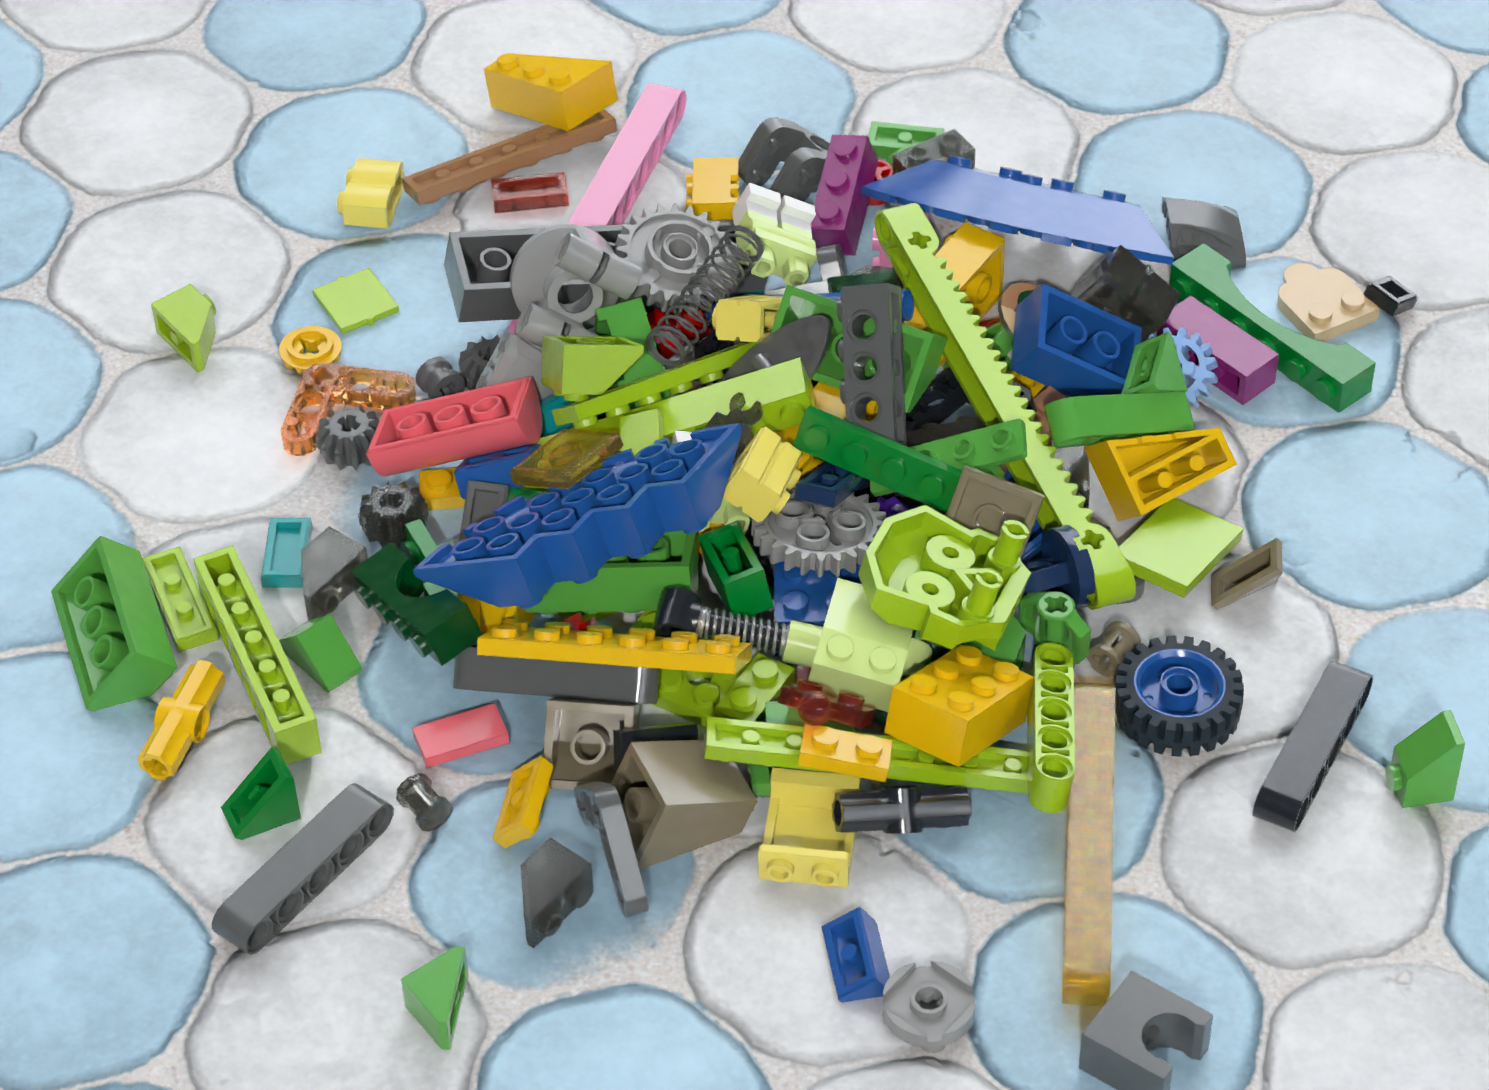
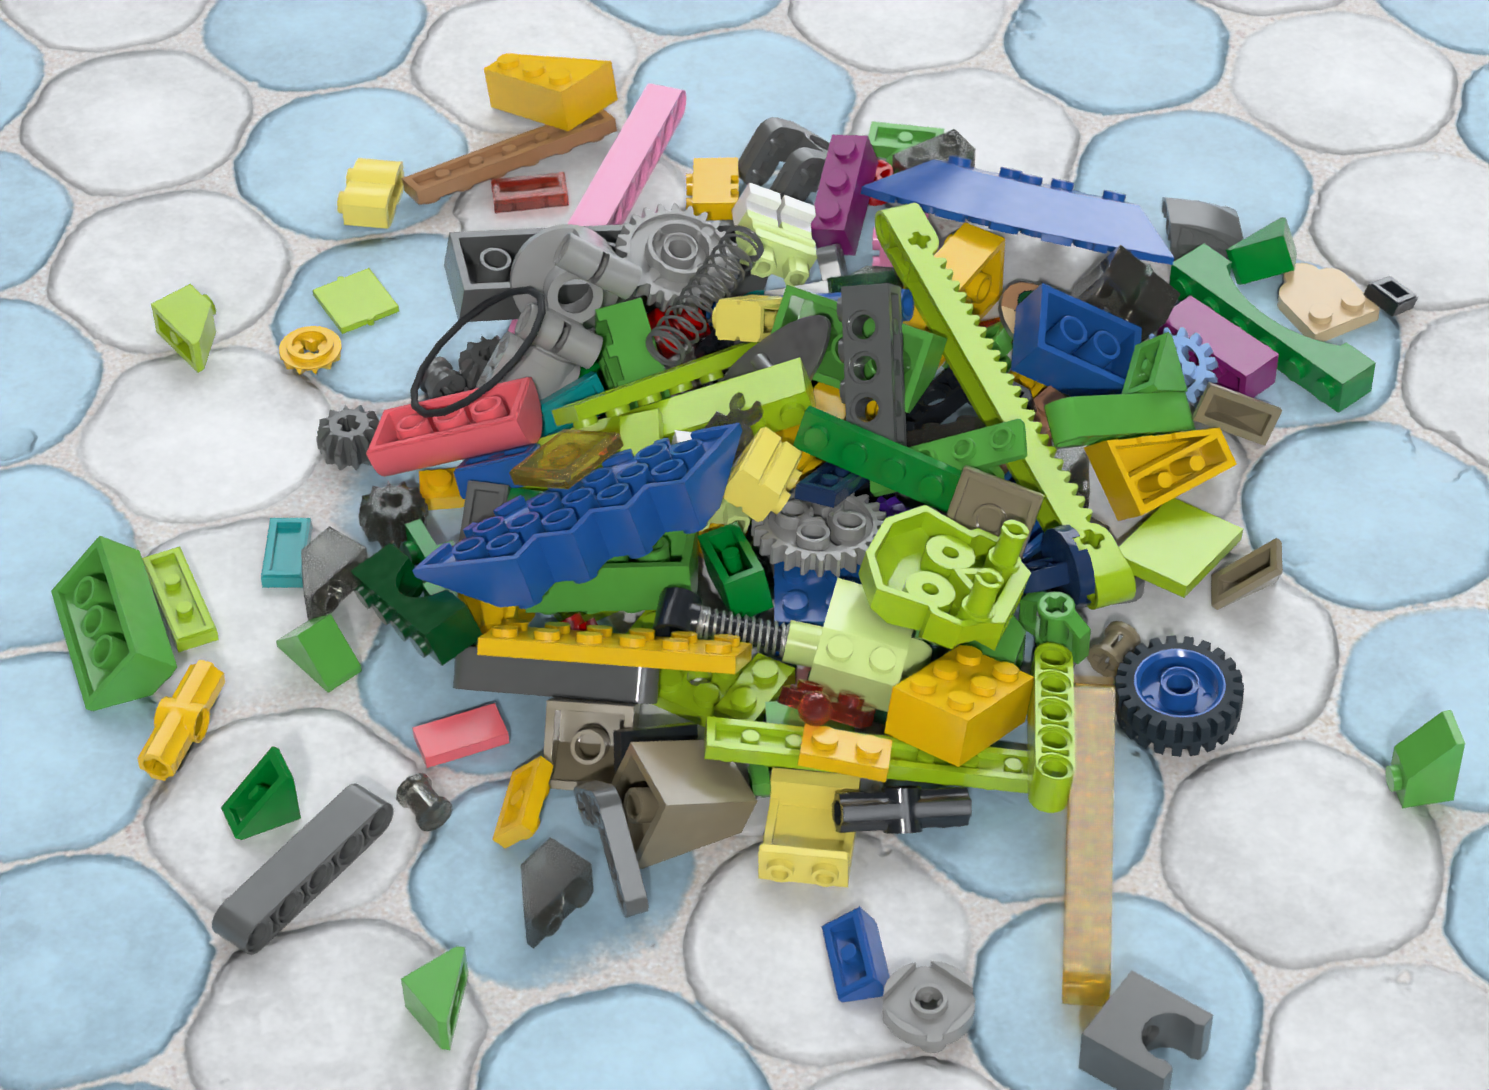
lime brick [193,545,322,765] -> none
clear orange beam [281,363,417,456] -> none
lime slope [541,335,644,402] -> none
beam [1252,660,1373,832] -> none
none -> black piece [410,286,546,418]
none -> dark tan slope [1192,382,1282,446]
none -> green slope [1226,217,1297,285]

